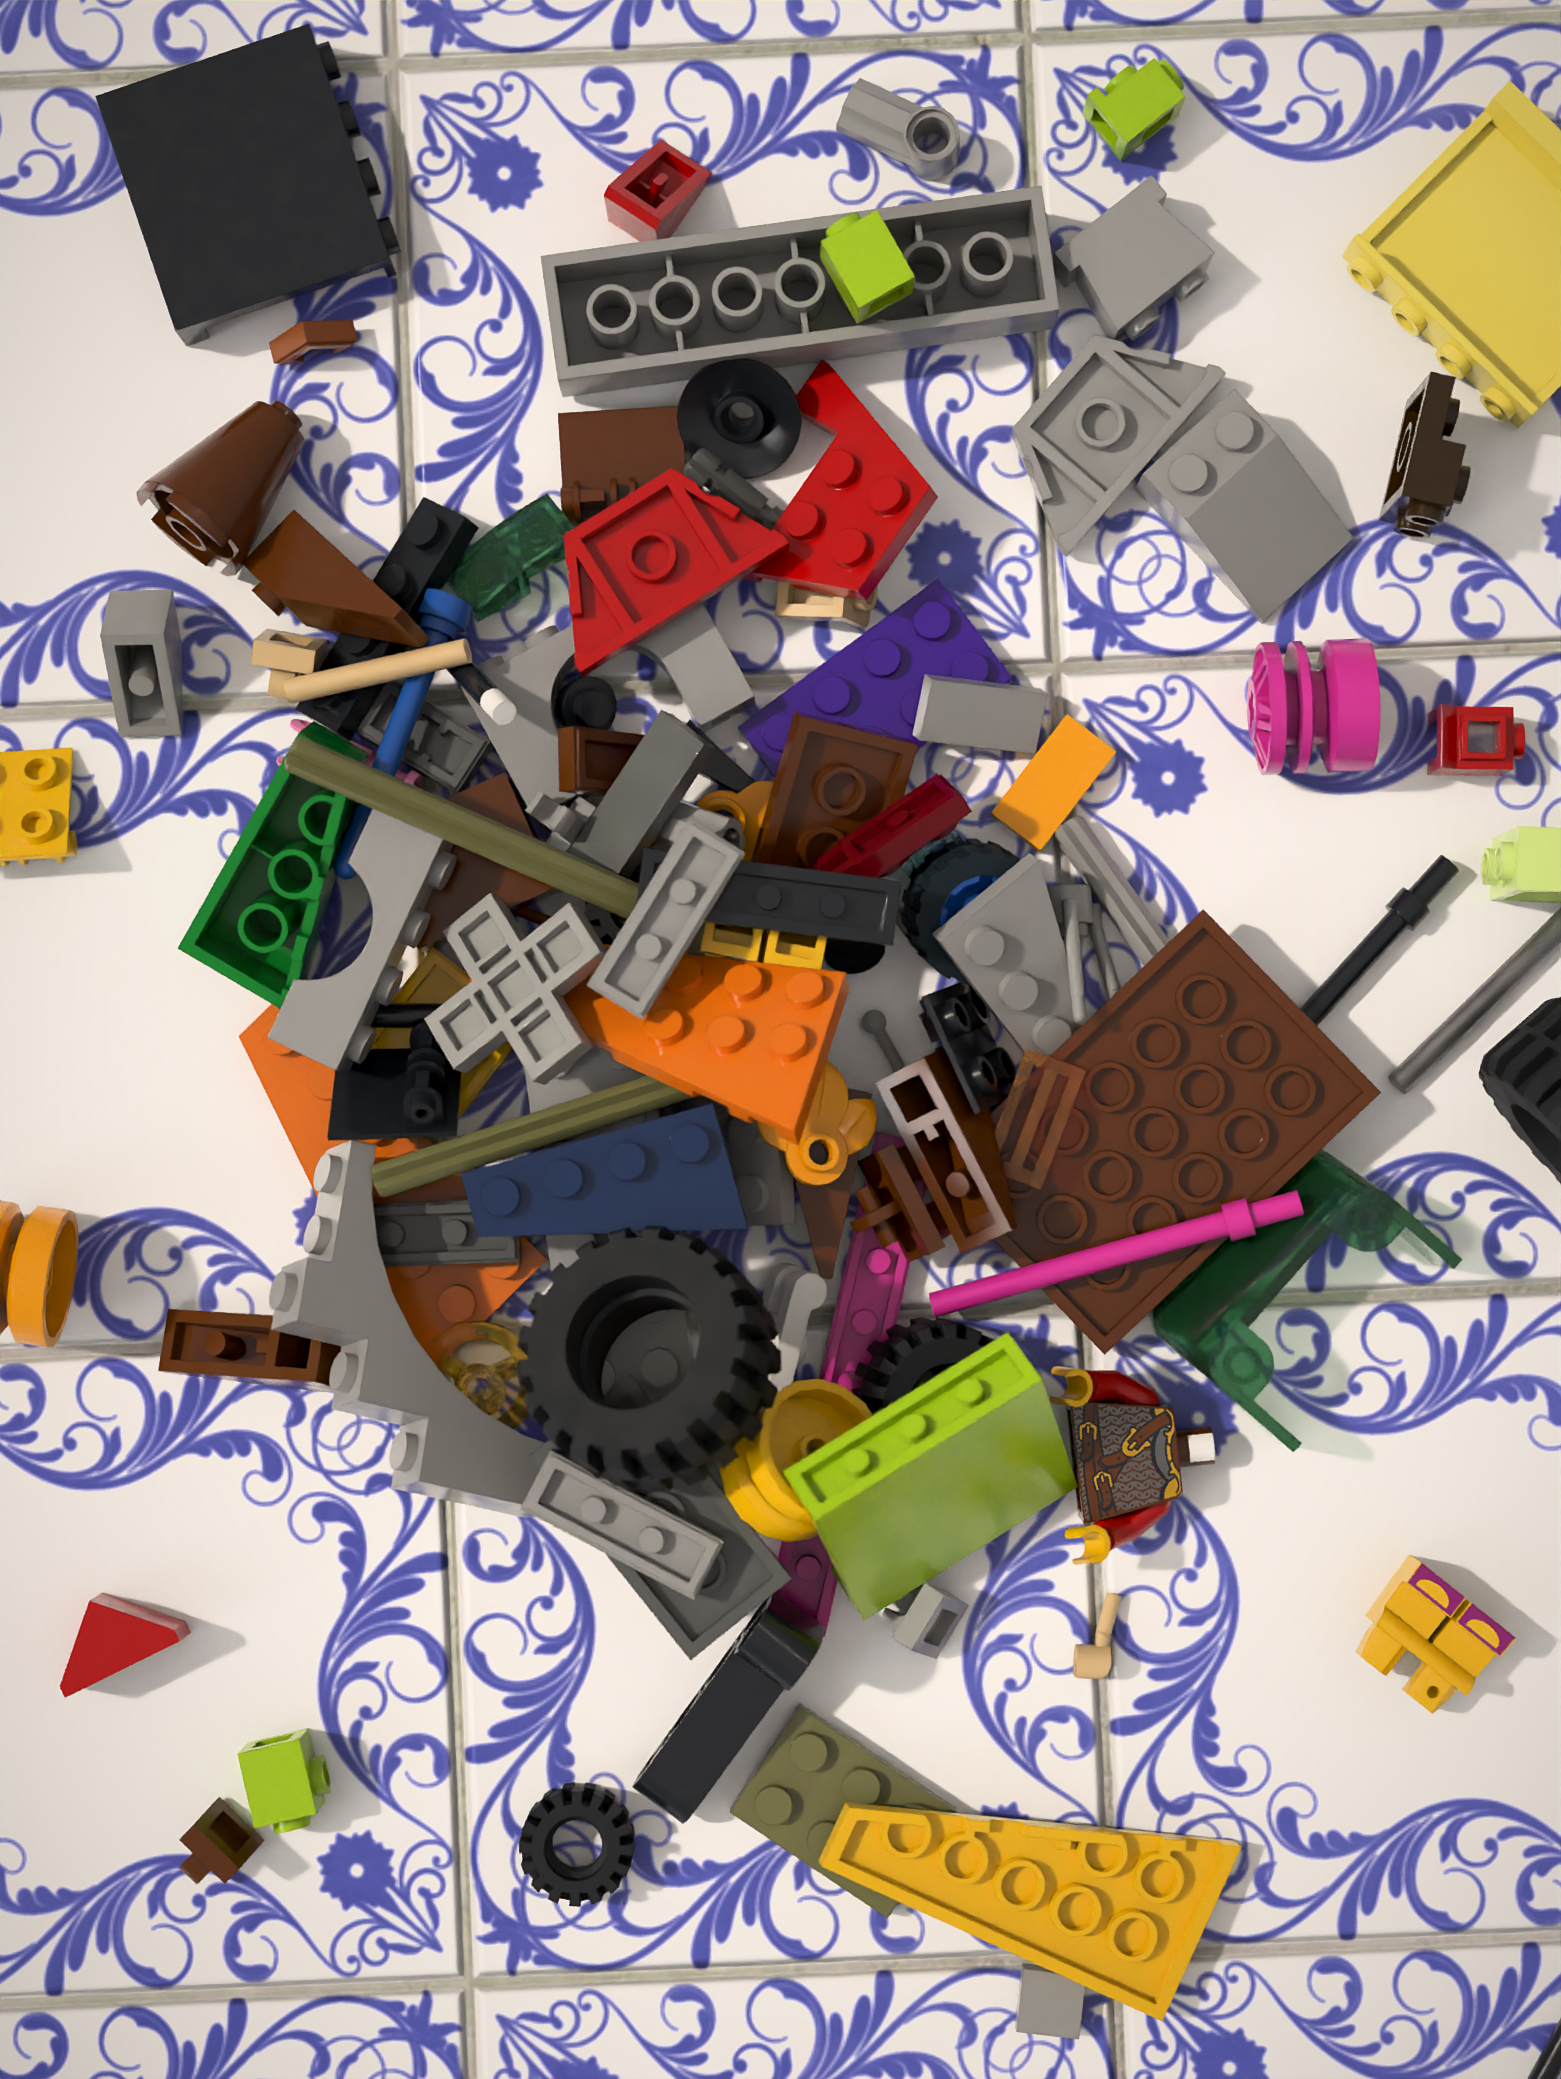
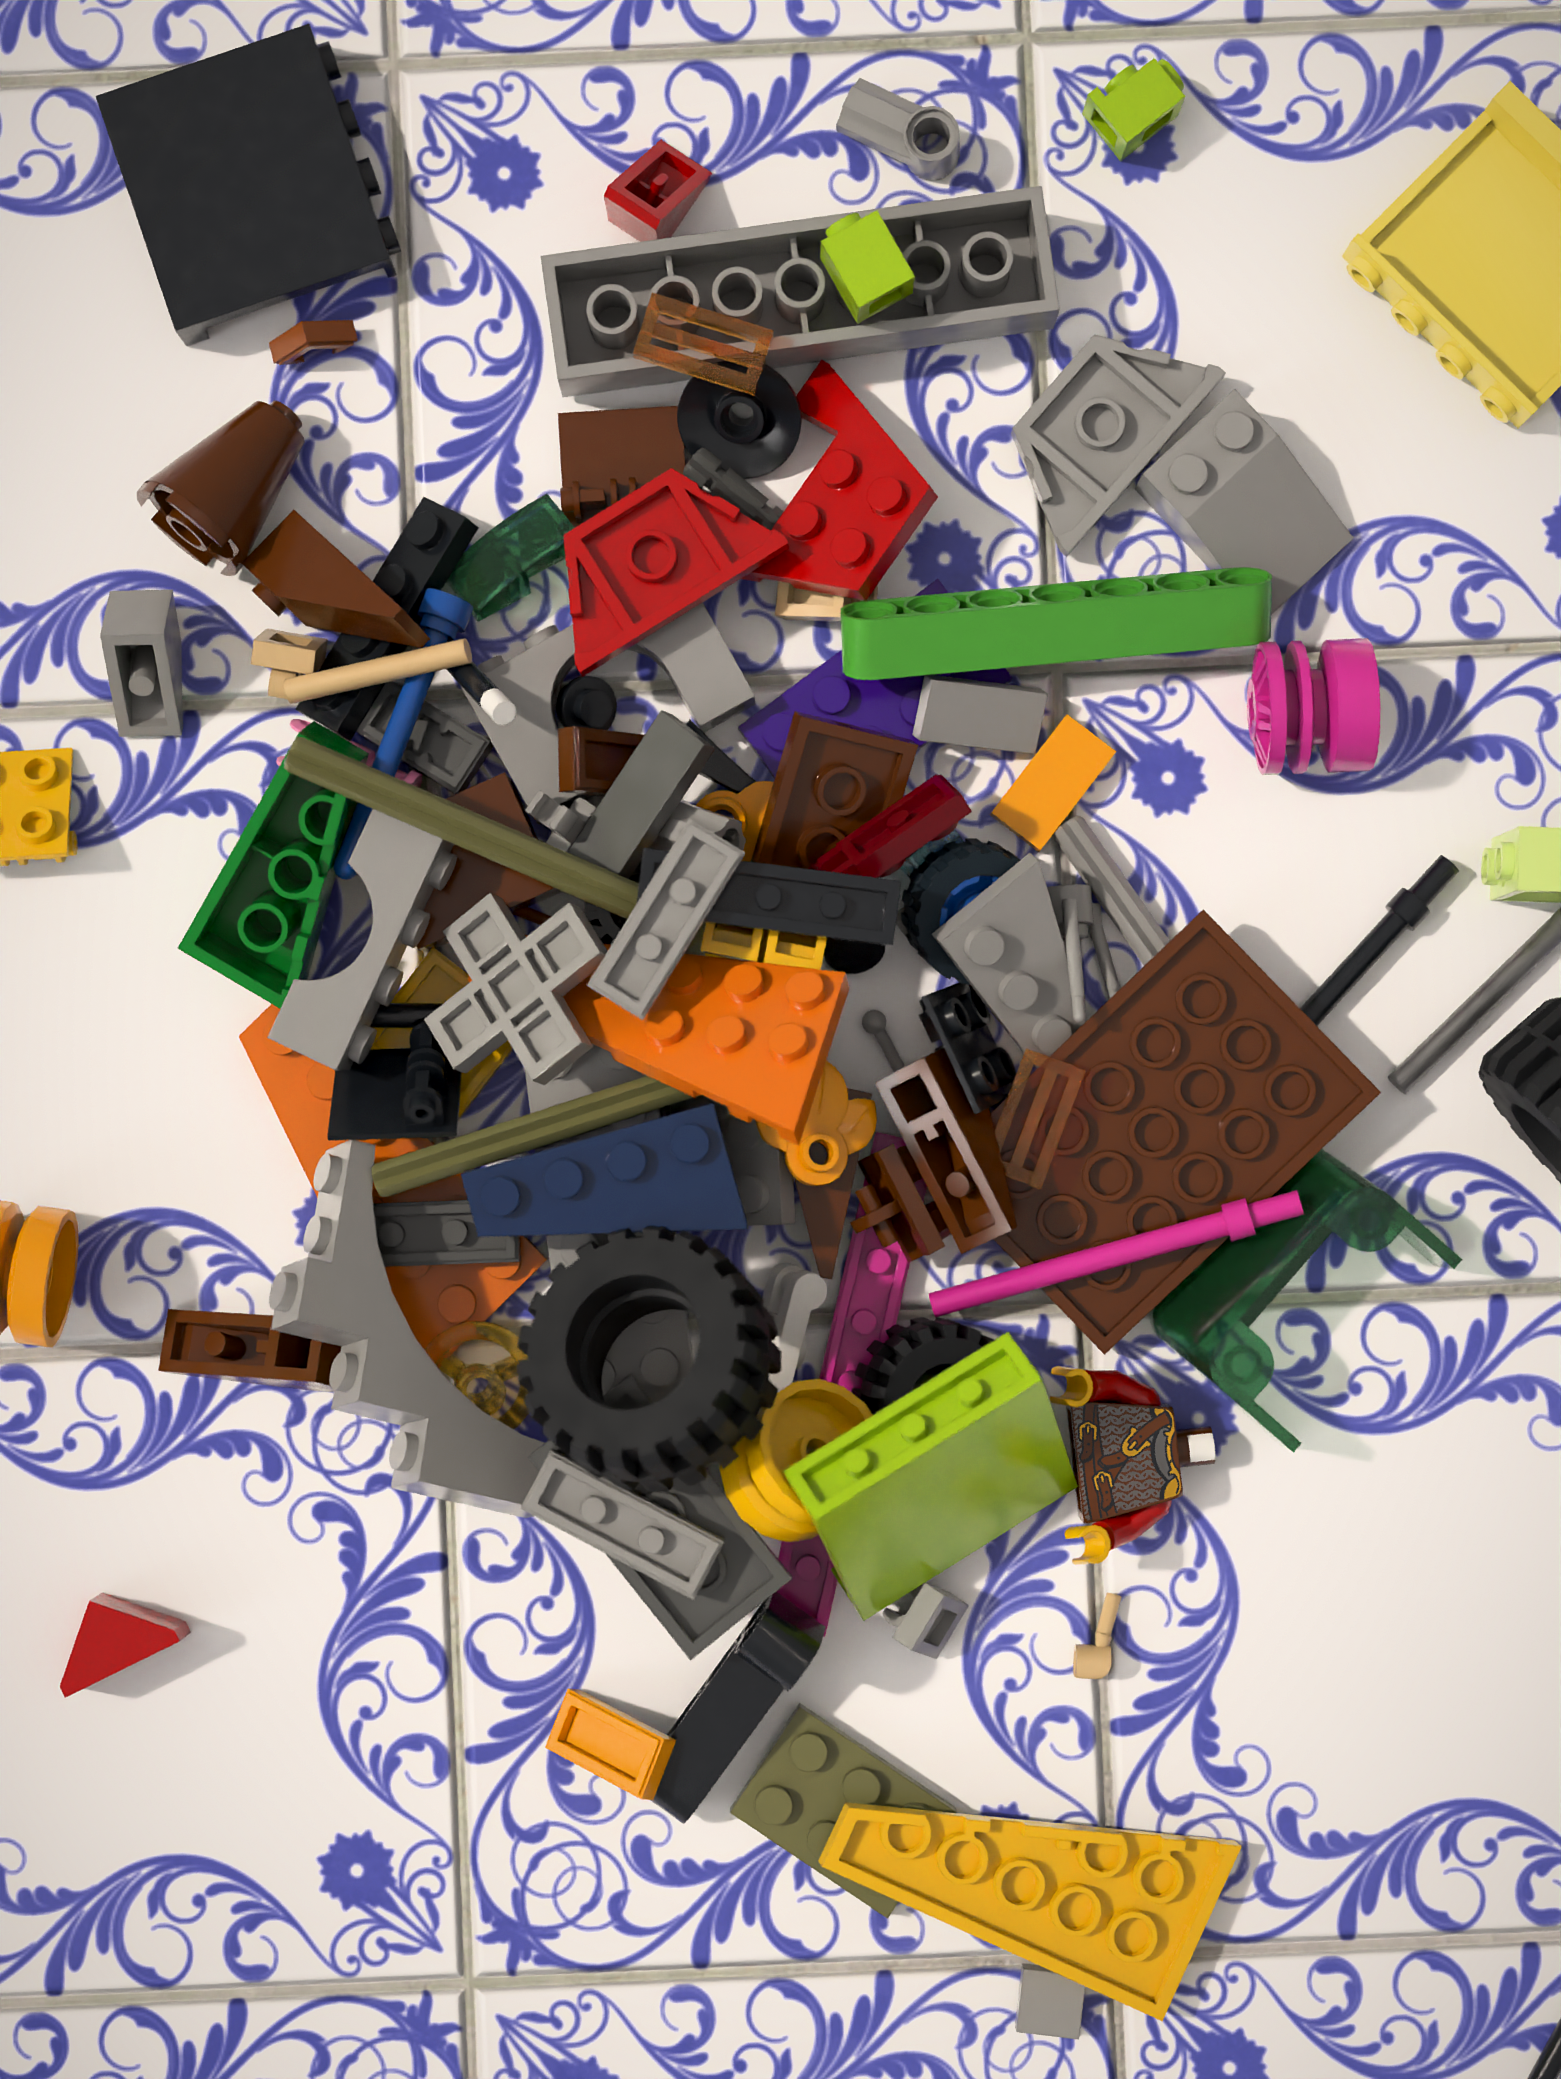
reddish brown tile [179,1797,264,1885] -> none
lime brick [237,1728,331,1833] -> none
black tyre [519,1782,635,1907] -> none
light grey hips [1052,175,1215,341] -> none
yellow hips [1356,1555,1516,1714] -> none
dark brown plate [1379,371,1471,539] -> none
red window [1427,704,1525,776] -> none
none -> light orange tile [545,1688,676,1800]
none -> clear orange tile [633,292,774,396]
none -> bright green beam [840,567,1272,680]

